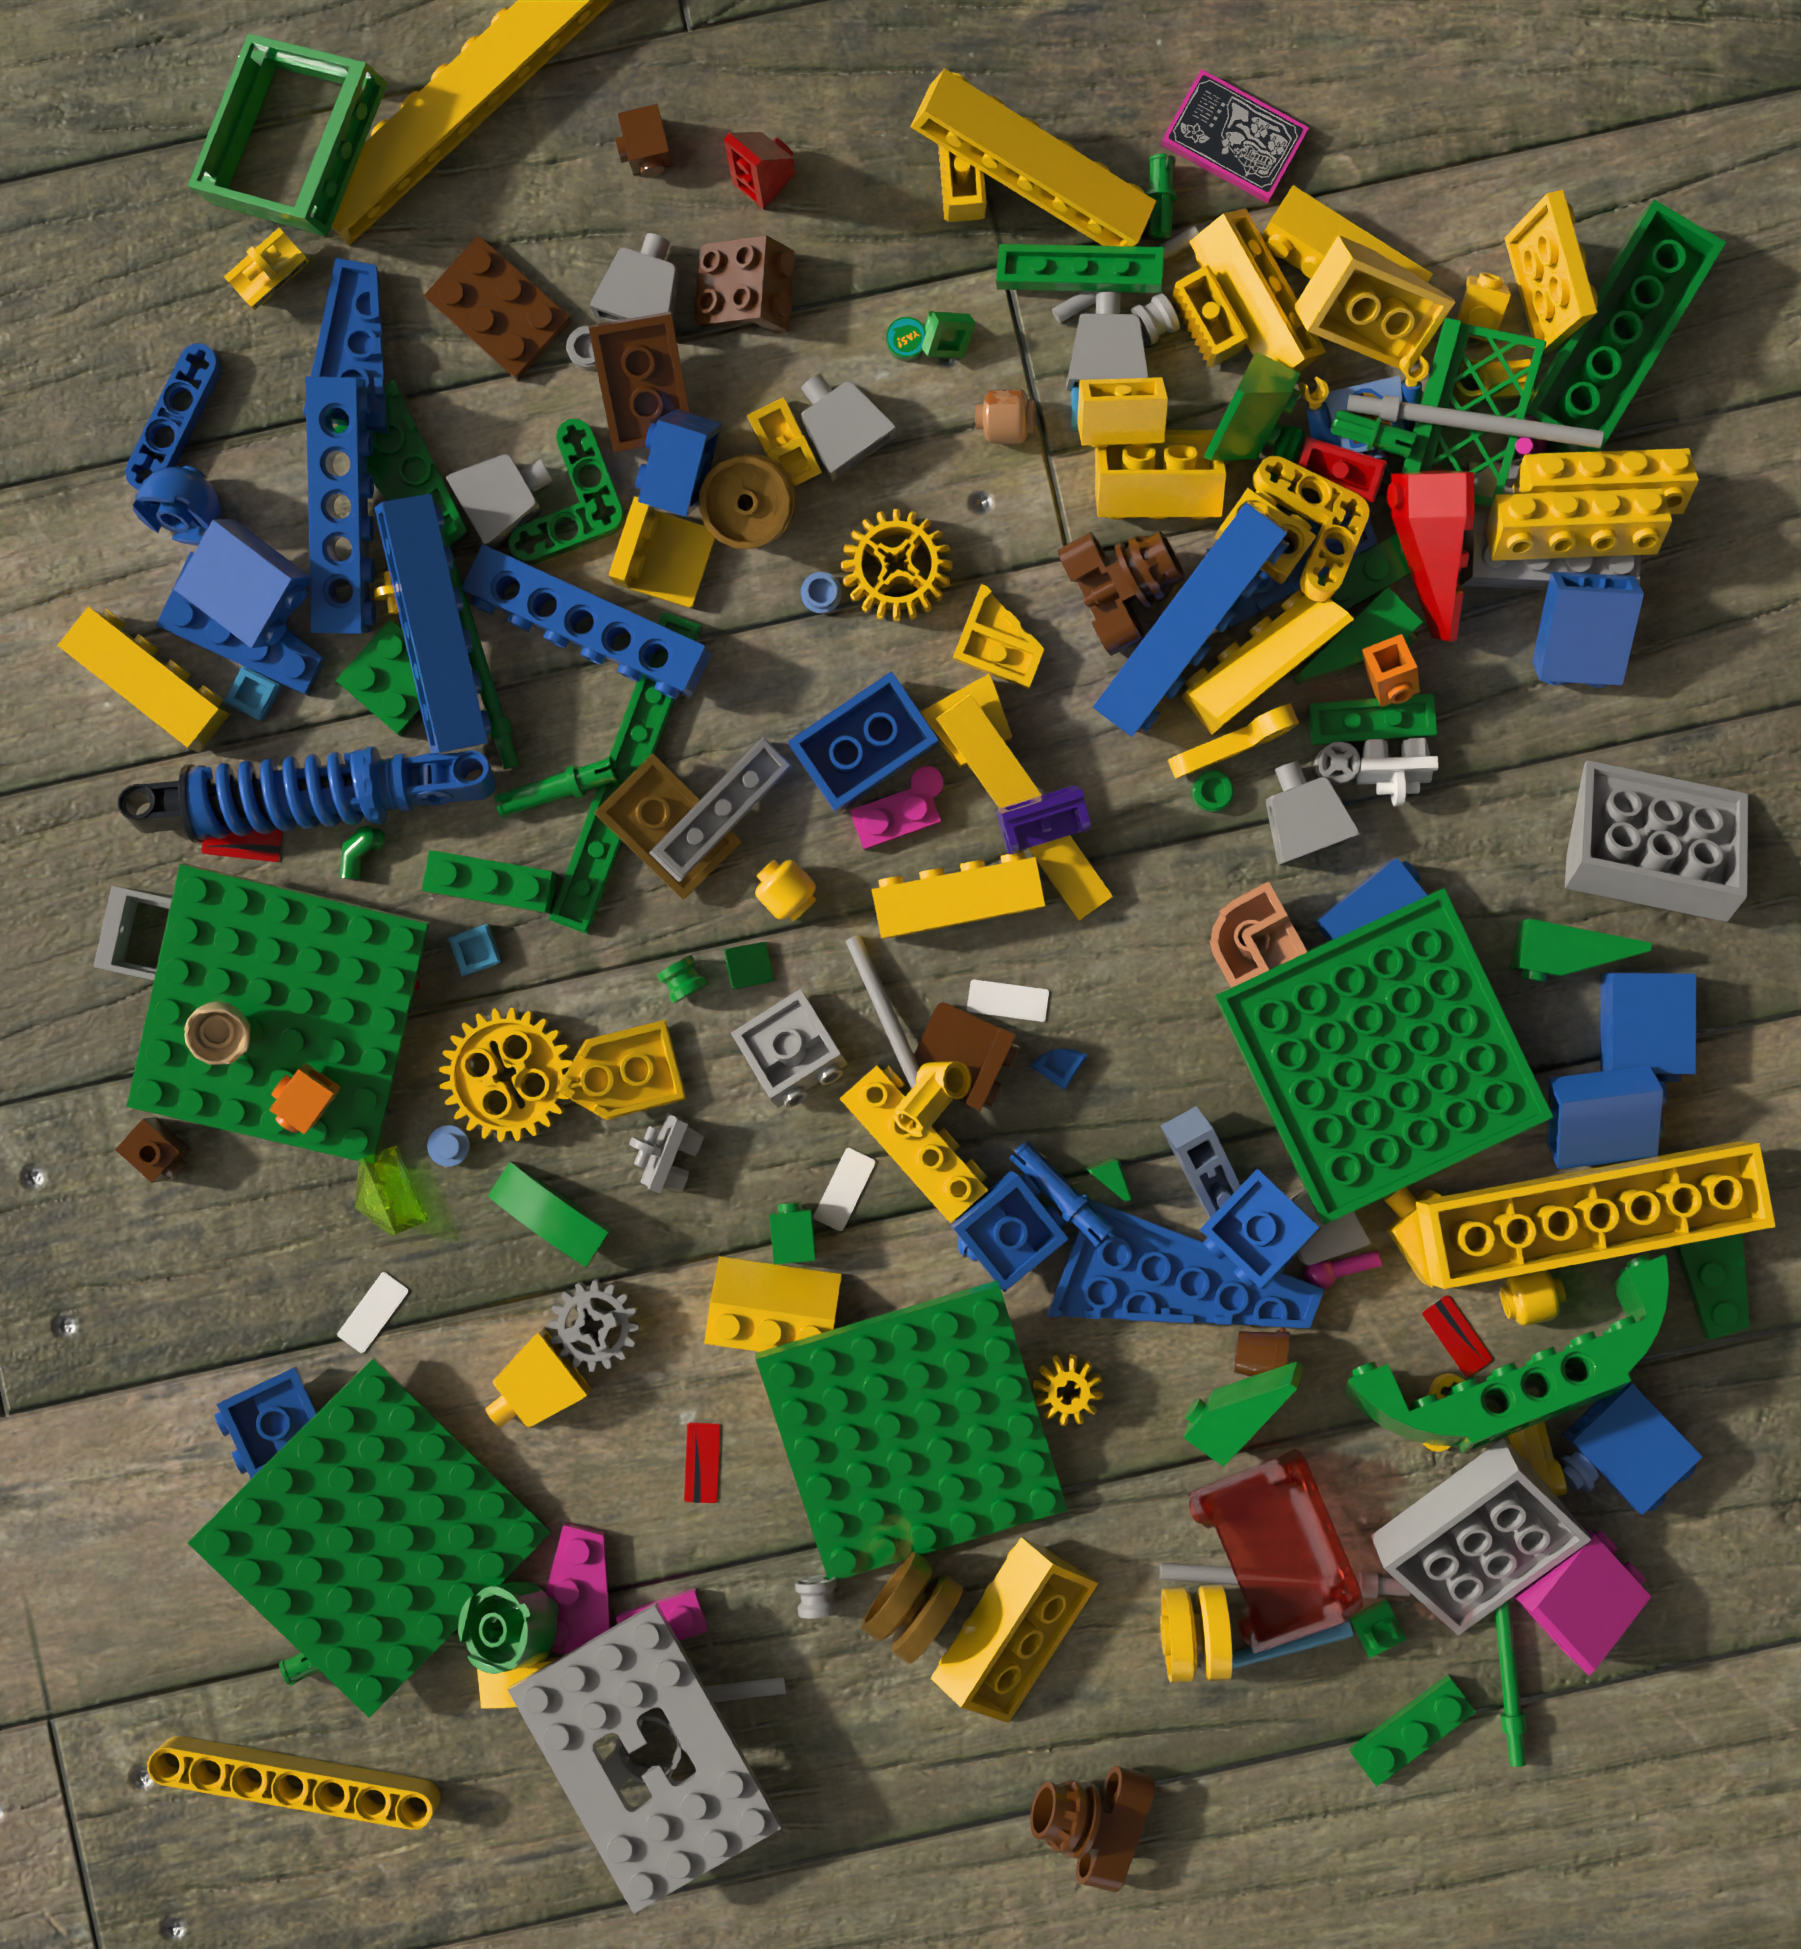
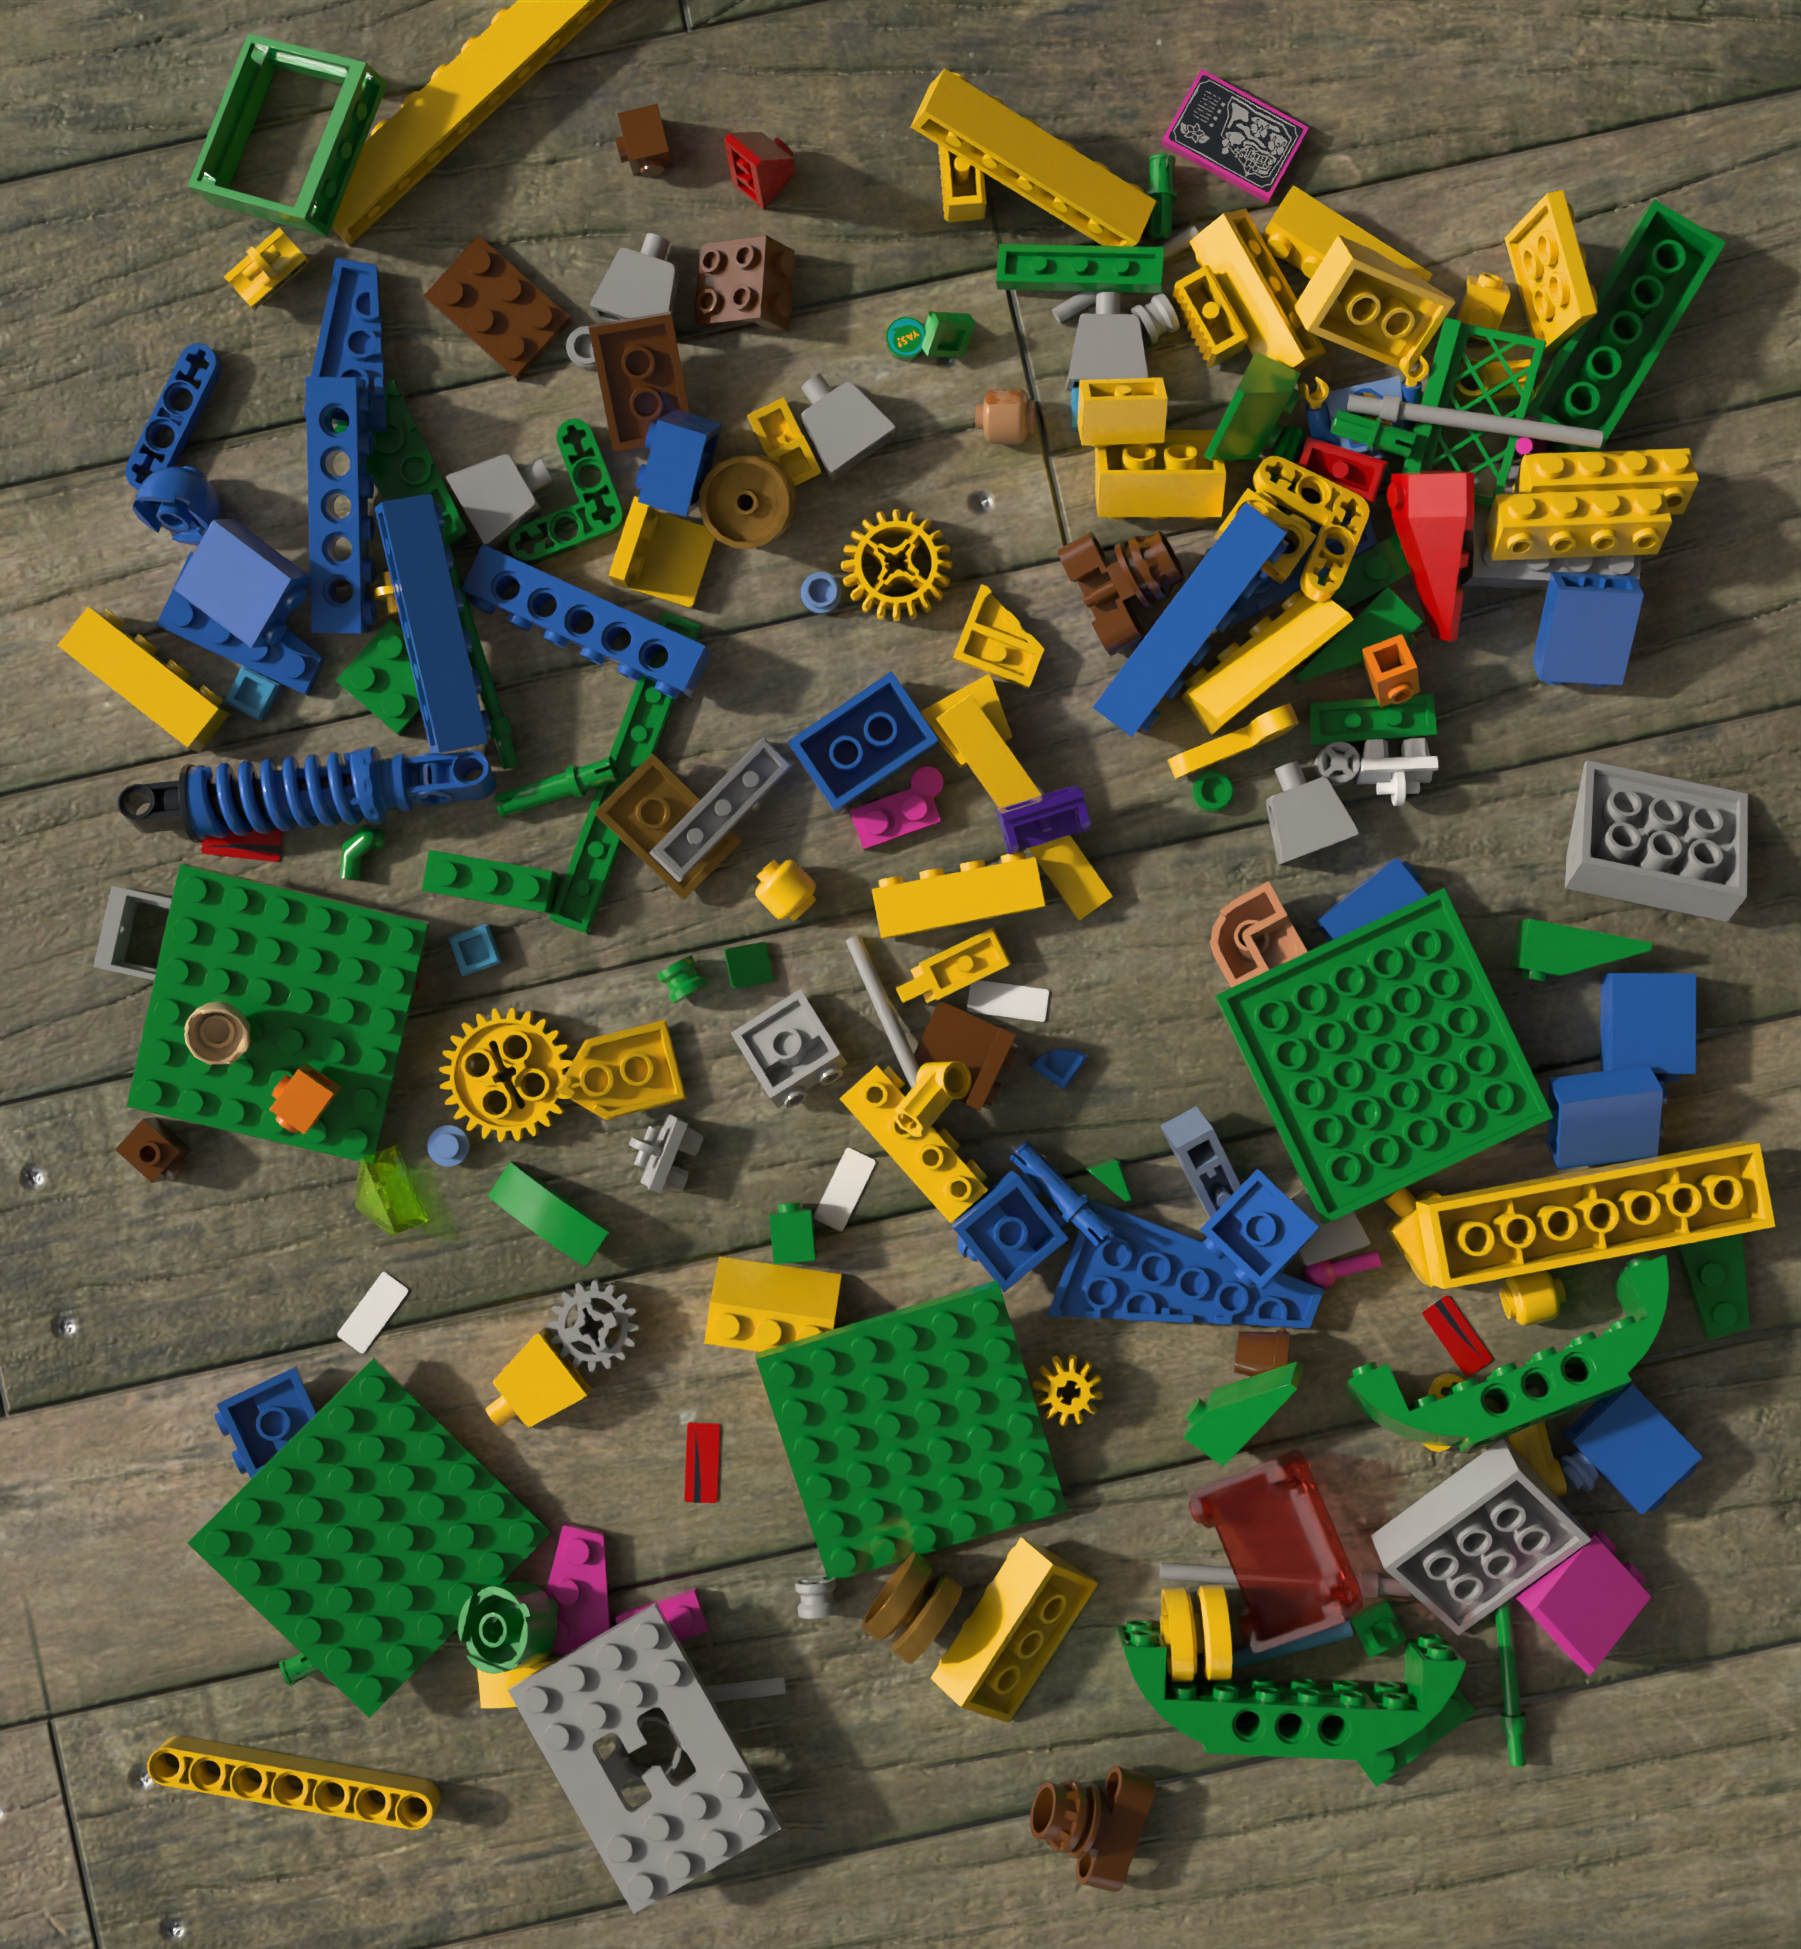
none -> yellow hinge [896,927,1011,1003]
none -> green slope [1116,1620,1466,1761]

